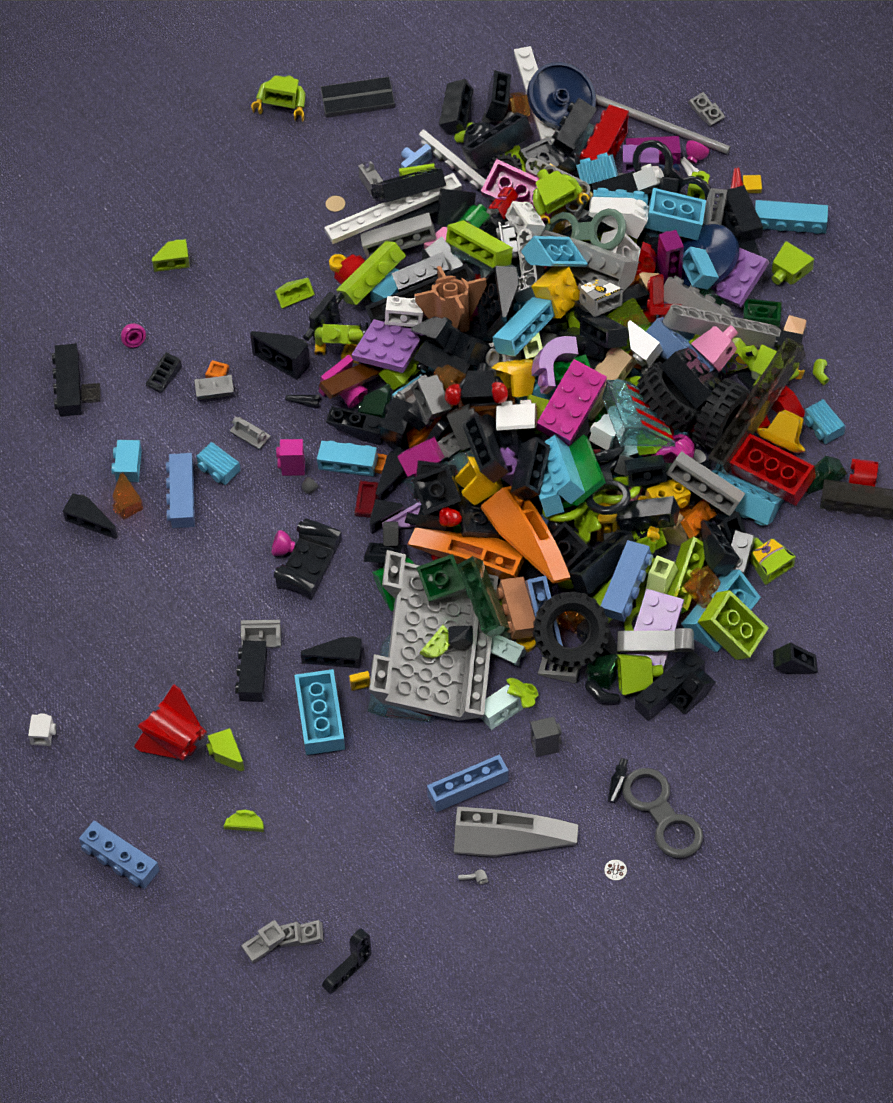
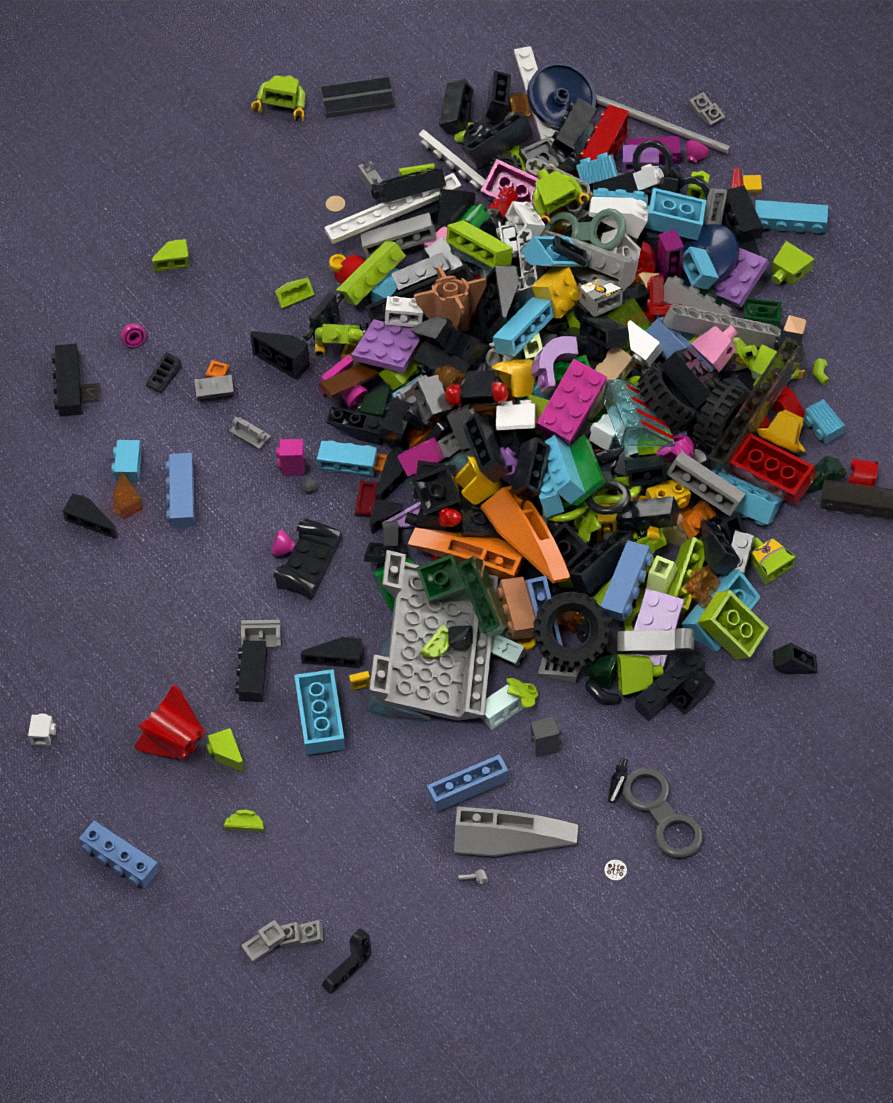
medium azure brick [196,442,241,485] -> none
black piece [285,395,322,408] -> none
light blue tile [401,144,432,168] -> none
white piece [680,157,699,176] -> none
none -> black tile [552,236,588,267]

